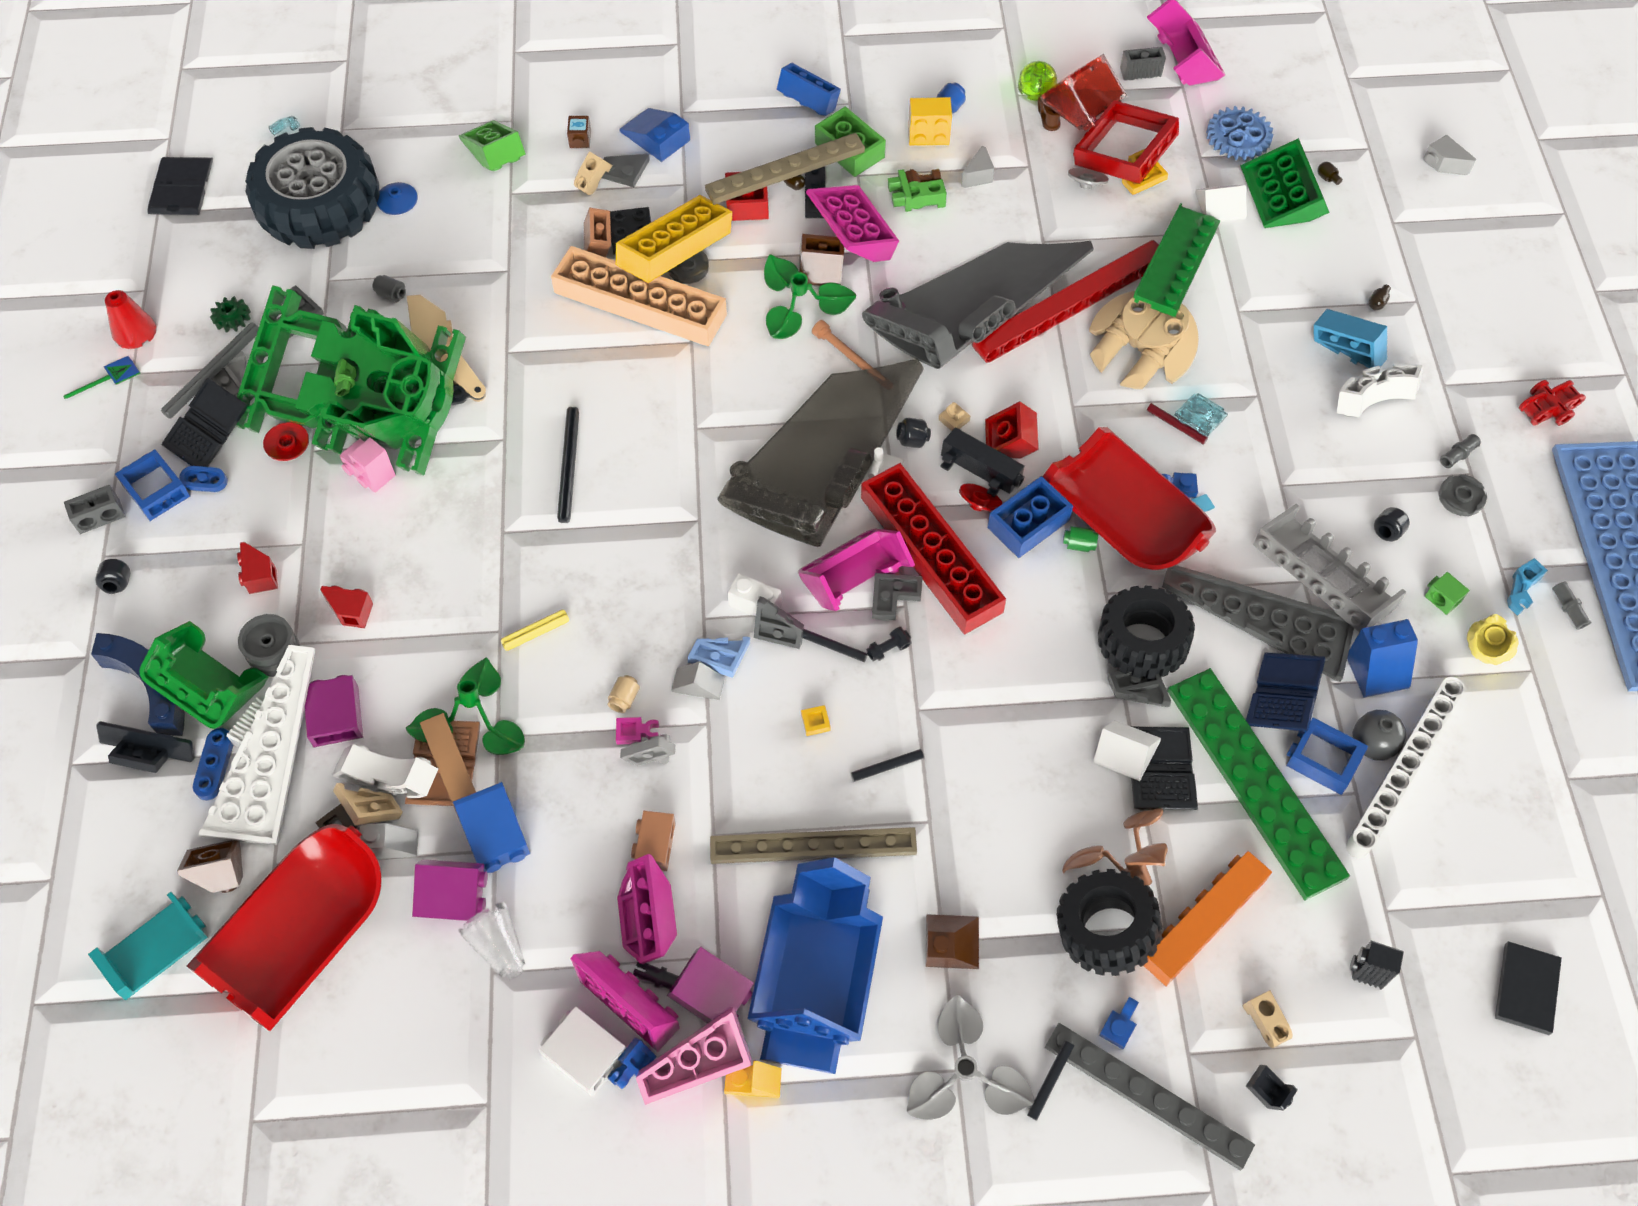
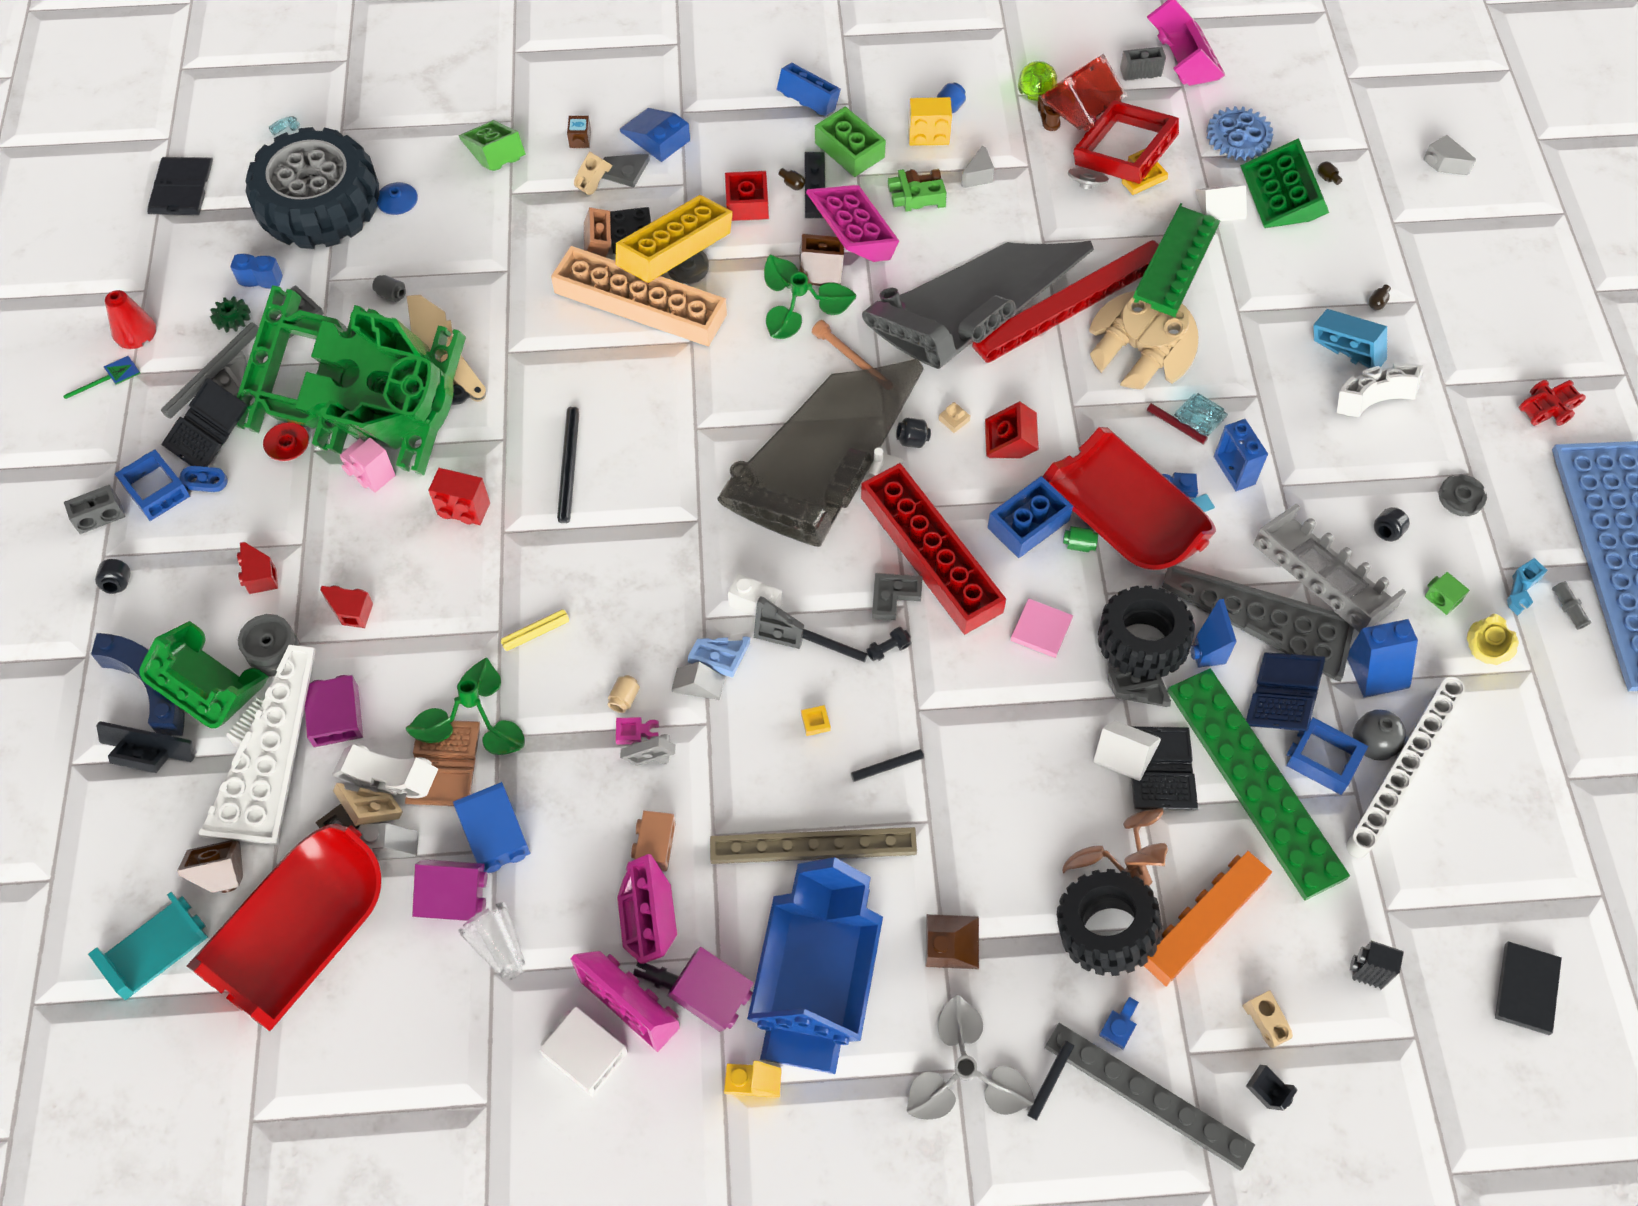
blue plate [192,728,233,801] -> none
bright green piece [334,359,356,397] -> none
medium nougat slope [420,713,476,818] -> none
blue plate [607,1037,657,1089] -> none
bright pink wedge [636,1007,752,1105] -> none
dark tan plate [705,133,865,205] -> none
dark pink windscreen [798,528,915,611] -> none
black brick [940,427,1025,497] -> none
red dish [959,483,1003,511] -> none
dark grey pin [1440,434,1481,468] -> none
none -> blue brick [230,254,283,289]
none -> red brick [428,468,490,525]
none -> bright pink tile [1011,598,1073,658]
none -> blue slope [1190,599,1237,668]
none -> blue window [1214,419,1268,492]

